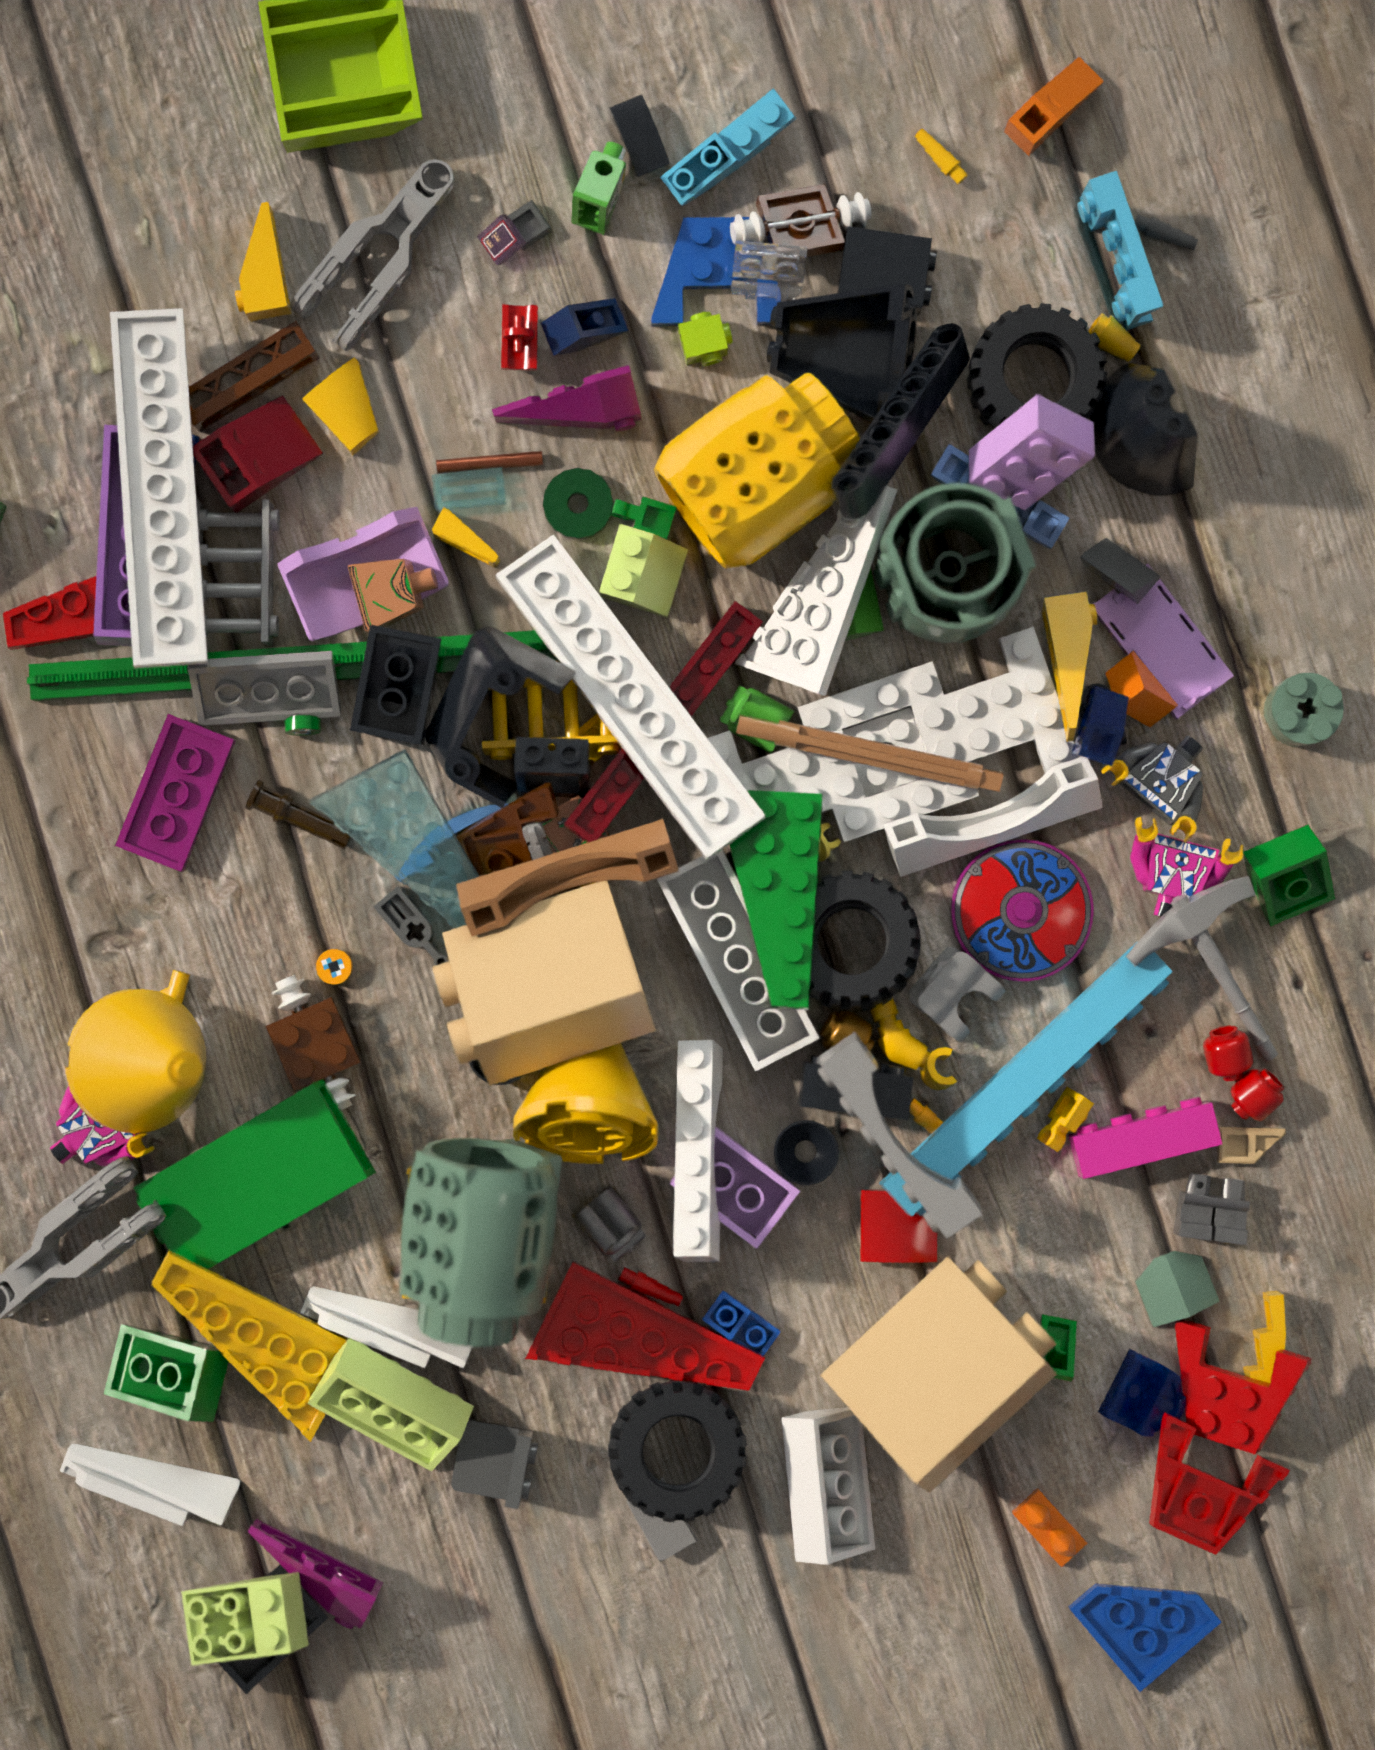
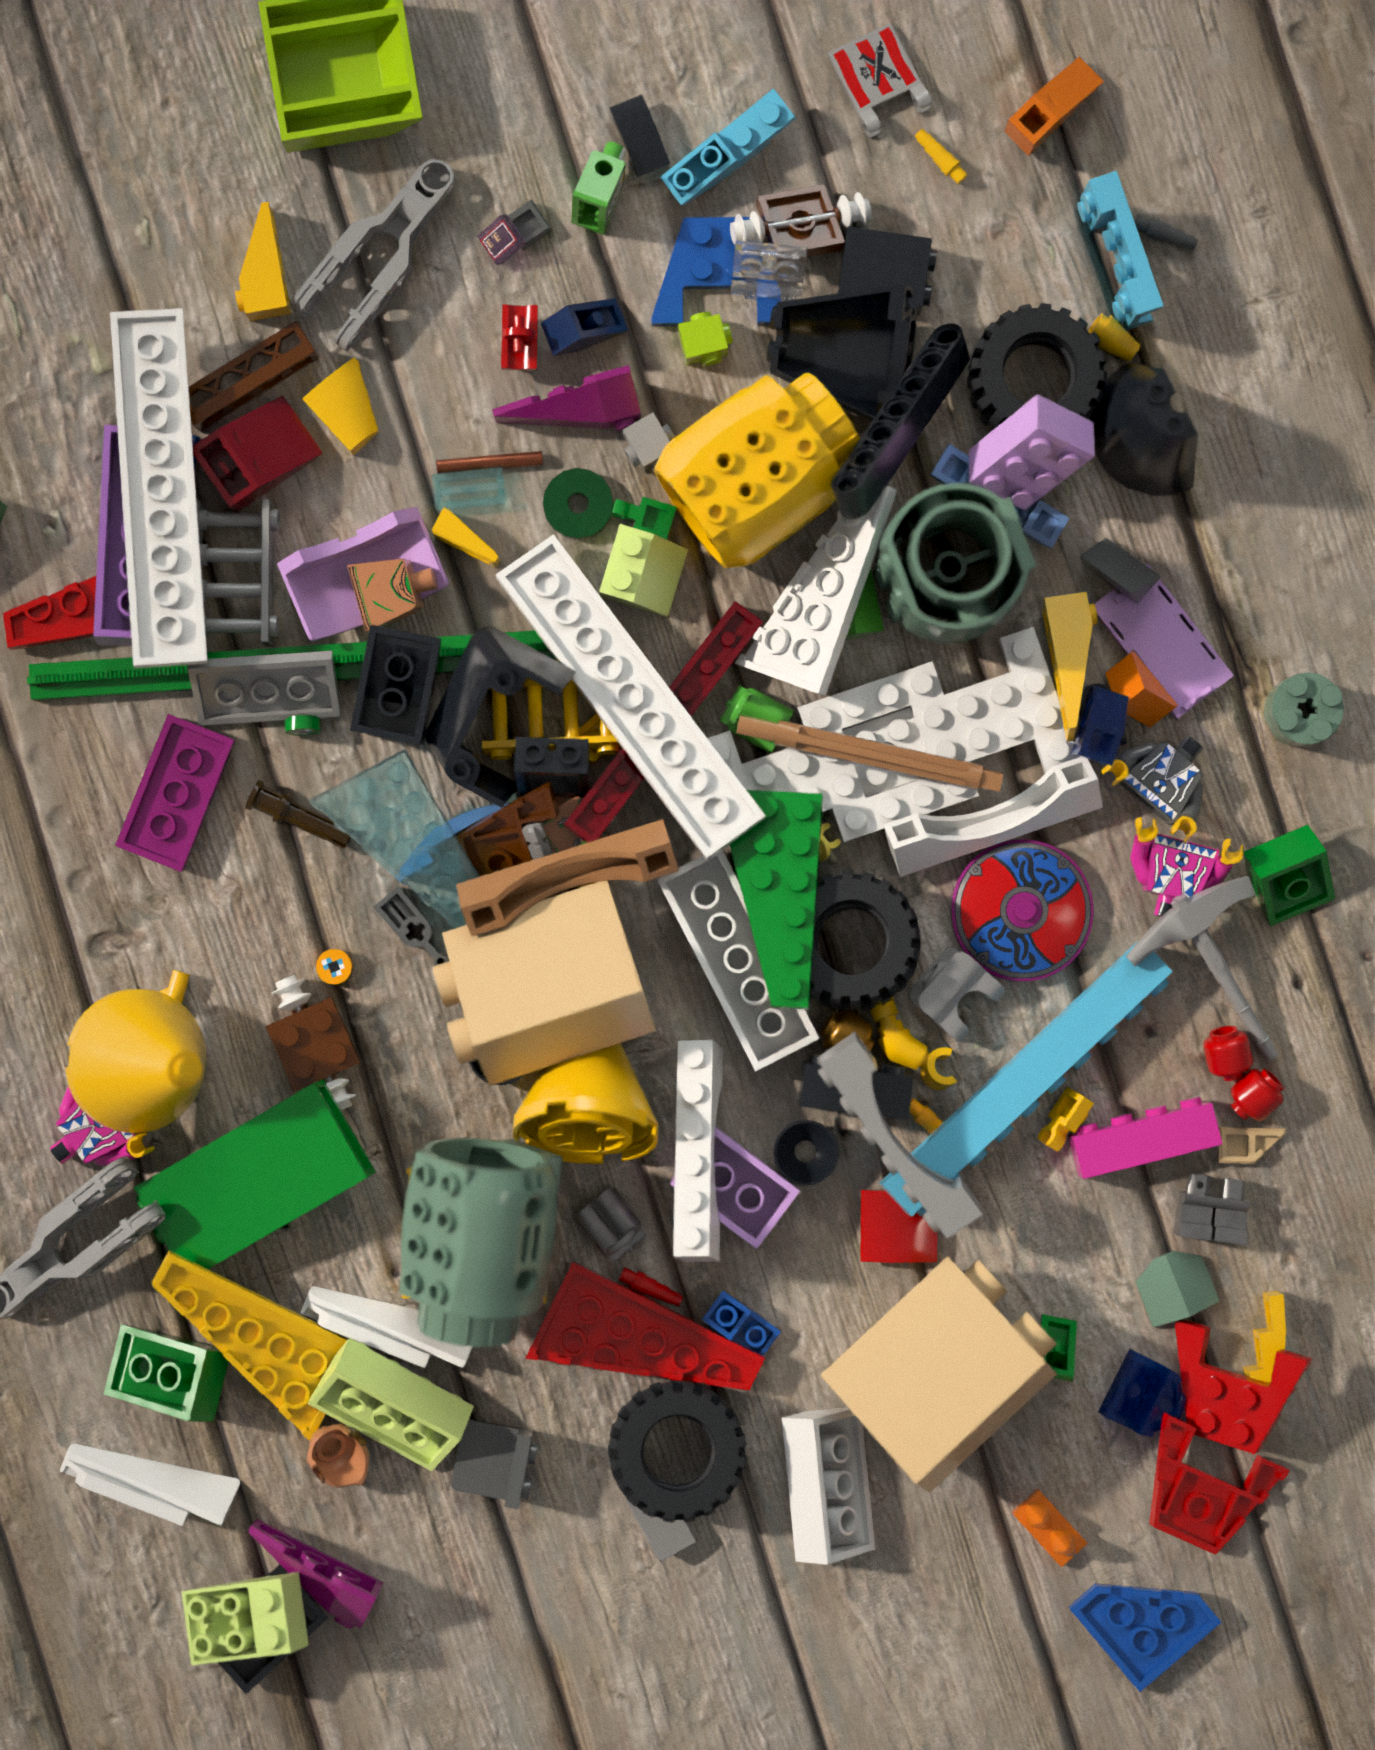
none -> nougat hair [306,1423,370,1488]
none -> light grey brick [622,412,675,473]
none -> flag [827,23,932,138]

